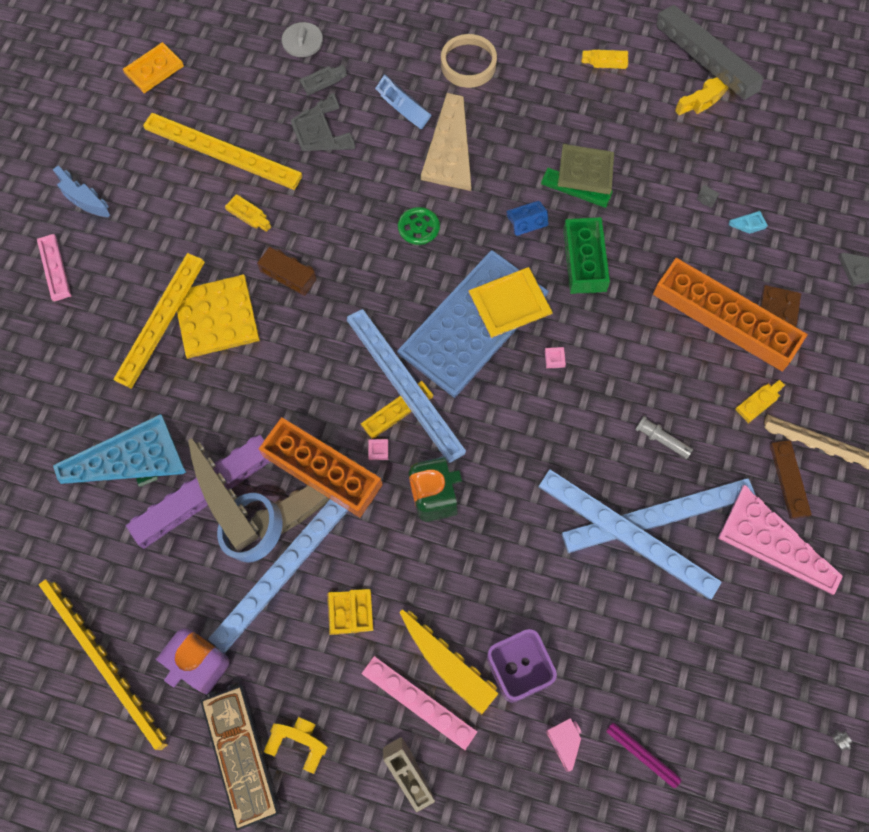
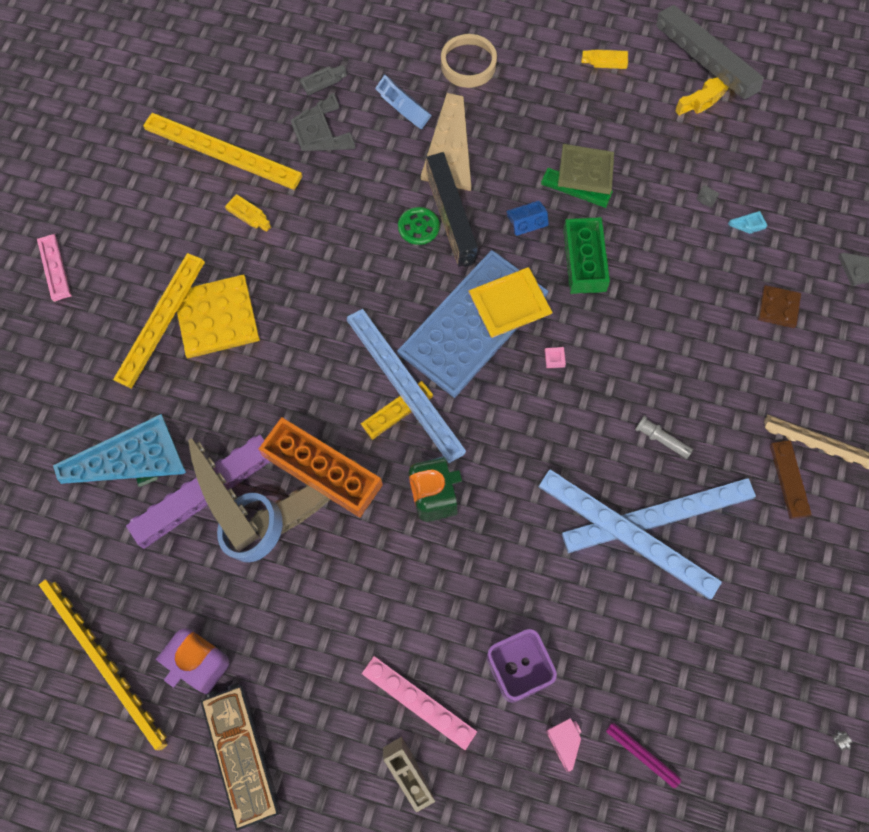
medium blue slope [53,166,110,217] -> none
light orange plate [123,42,184,93] -> none
light blue plate [208,499,348,653] -> none
reddish brown brick [257,247,317,296] -> none
yellow connector [263,717,328,774] -> none
light grey shield [282,22,323,57] -> none
yellow slope [327,589,373,635] -> none
bright pink plate [368,439,388,460] -> none
yellow slope [400,609,498,715] -> none
orange brick [653,258,808,372] -> none
bright pink wing [718,485,843,595] -> none
yellow hinge [735,380,785,424] -> none
none -> black brick [426,152,478,267]

